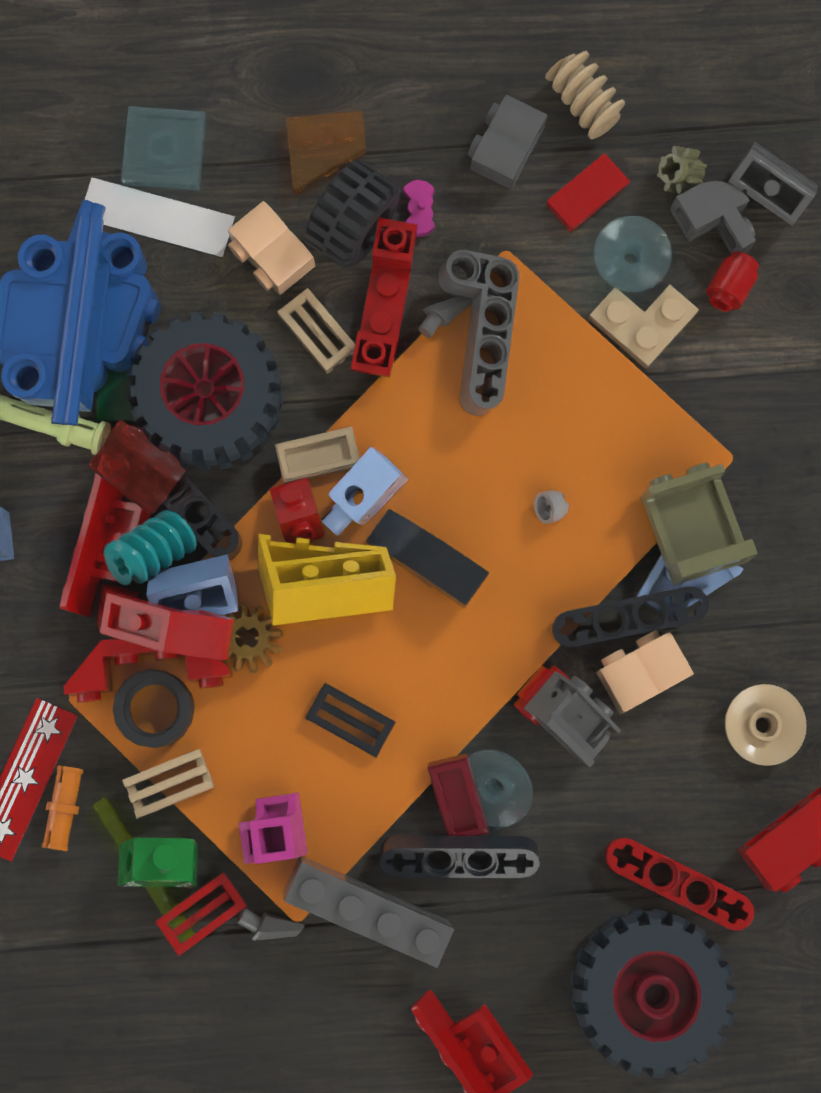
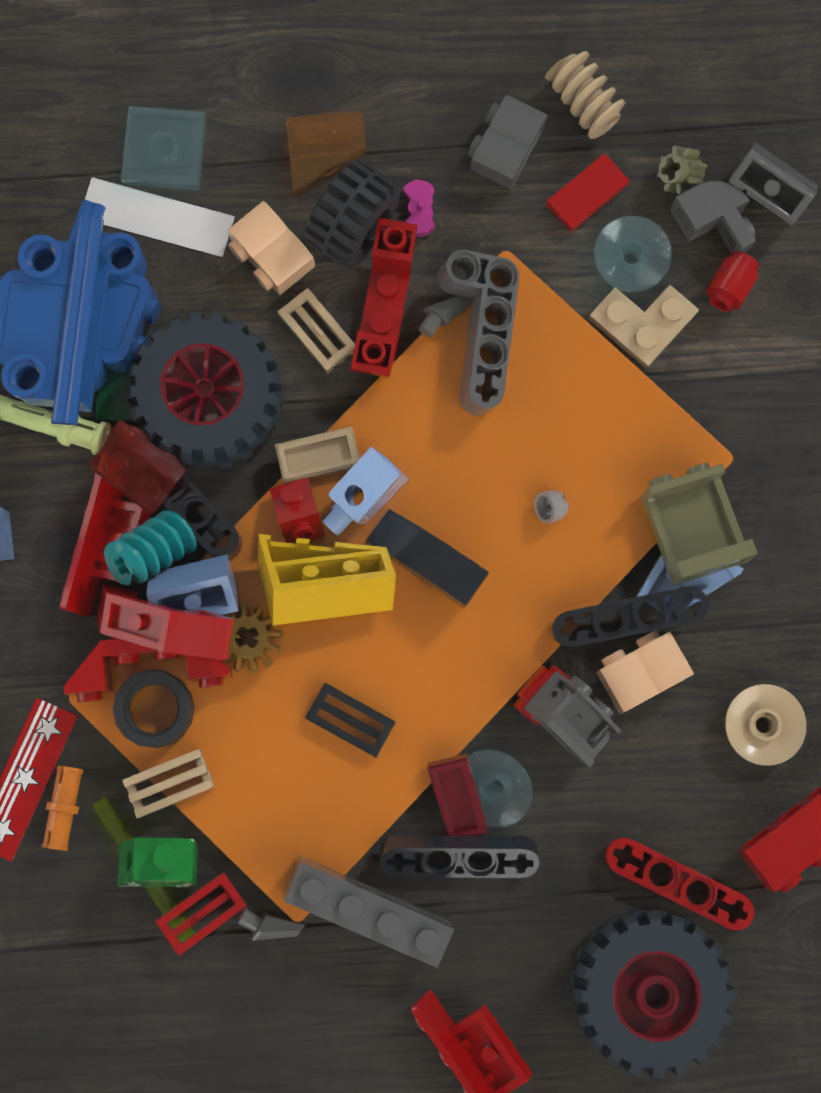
dark pink brick [239,793,308,864] -> none

